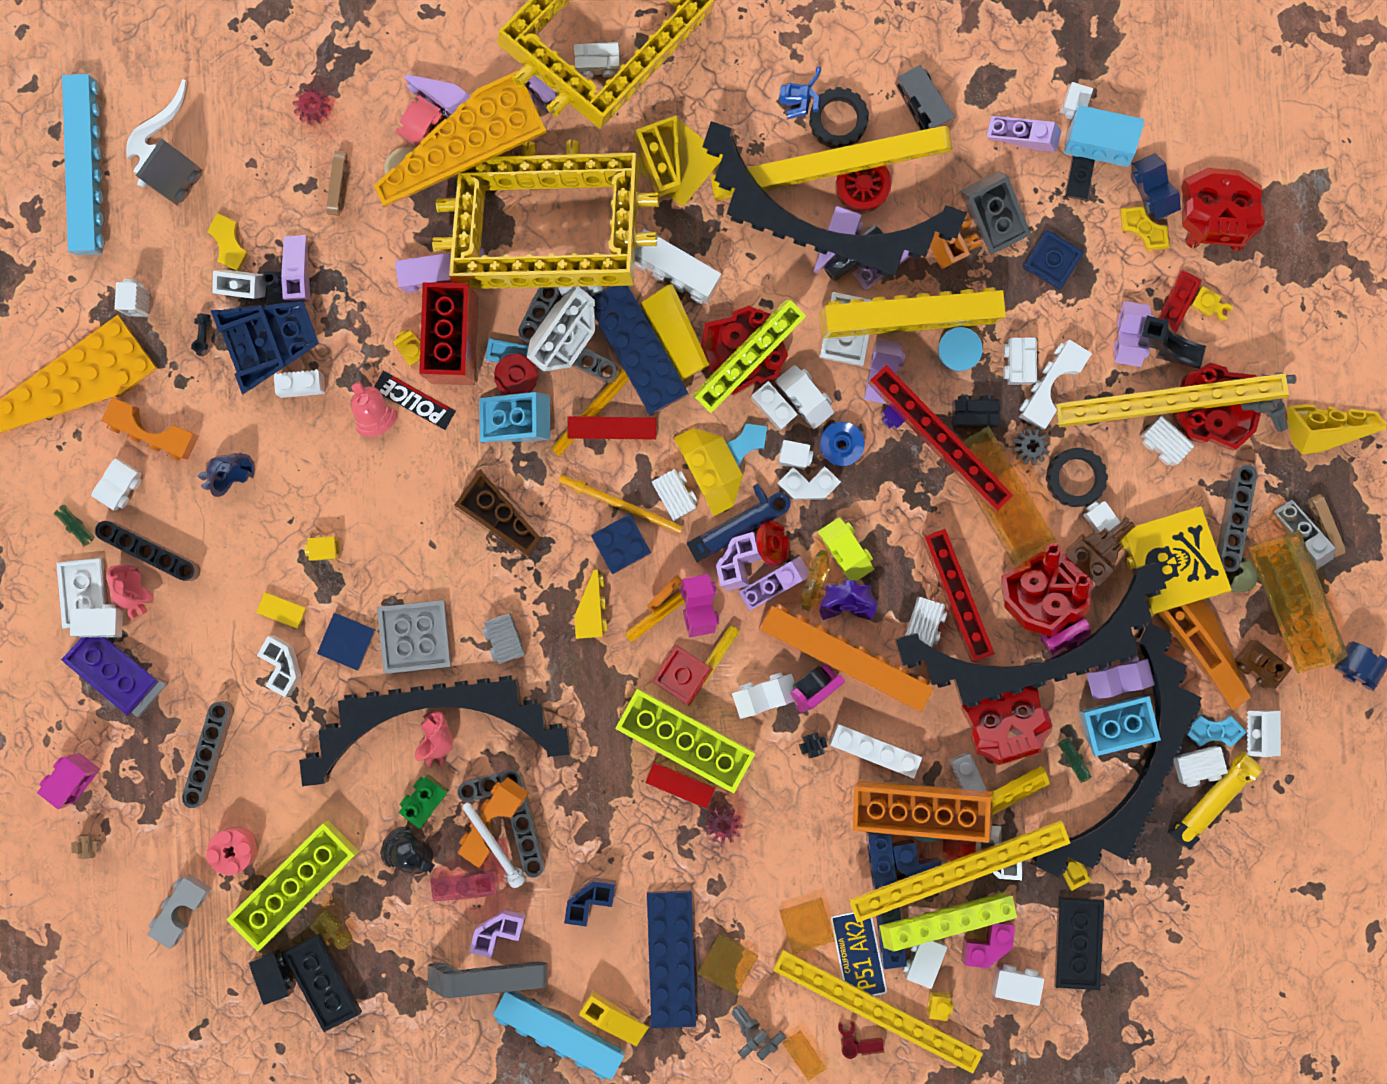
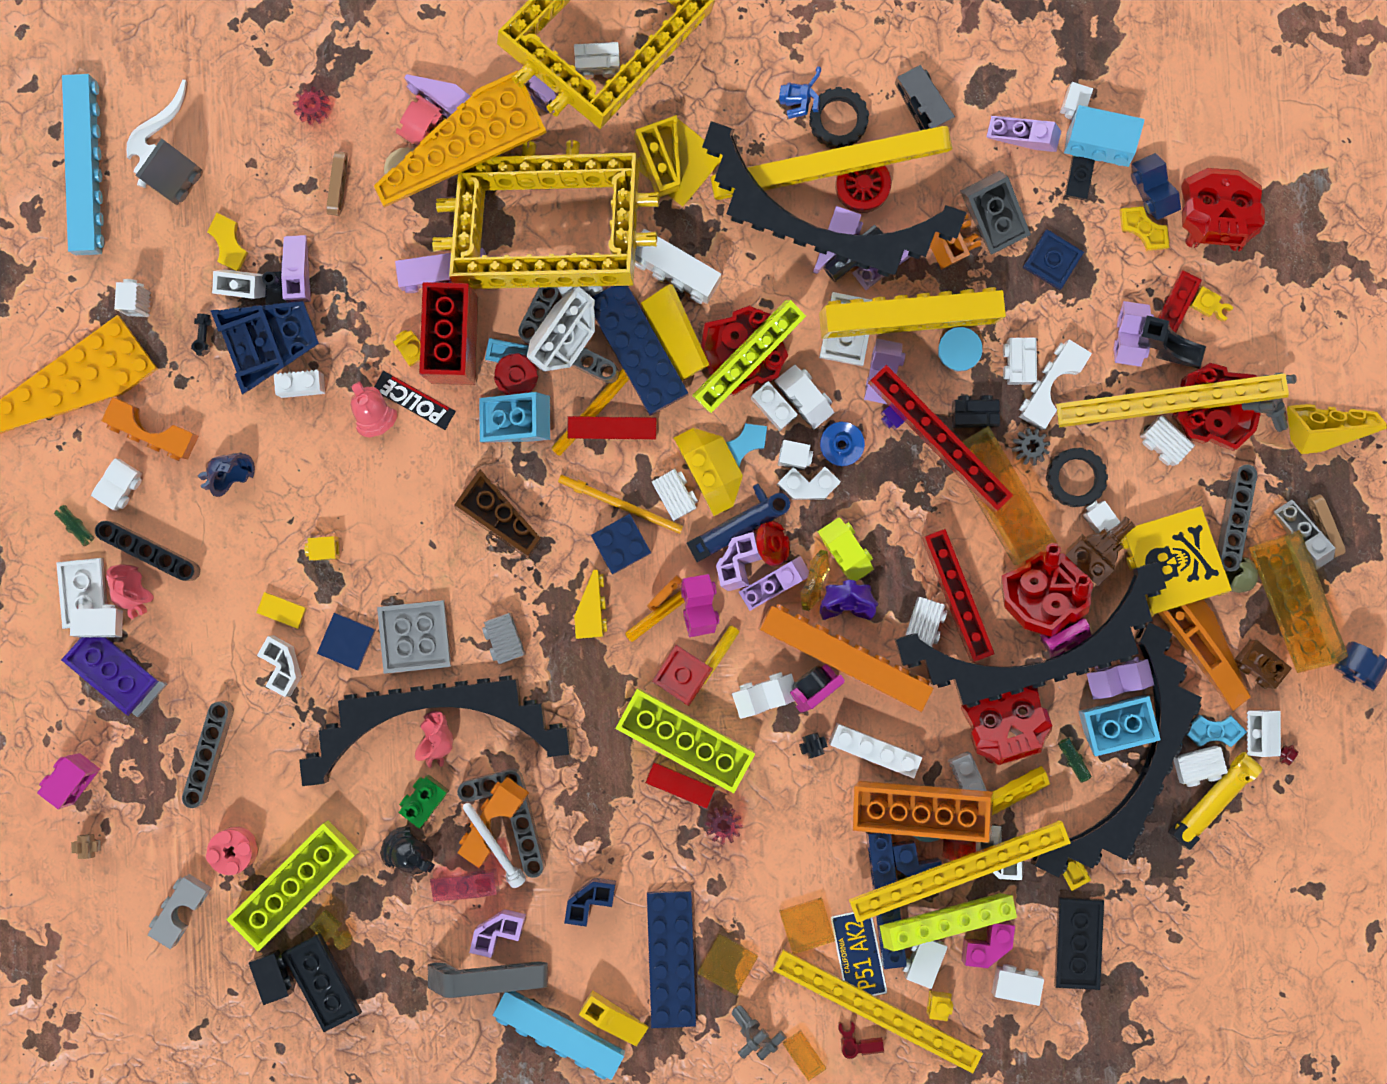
none -> dark red plate [1278,745,1299,766]

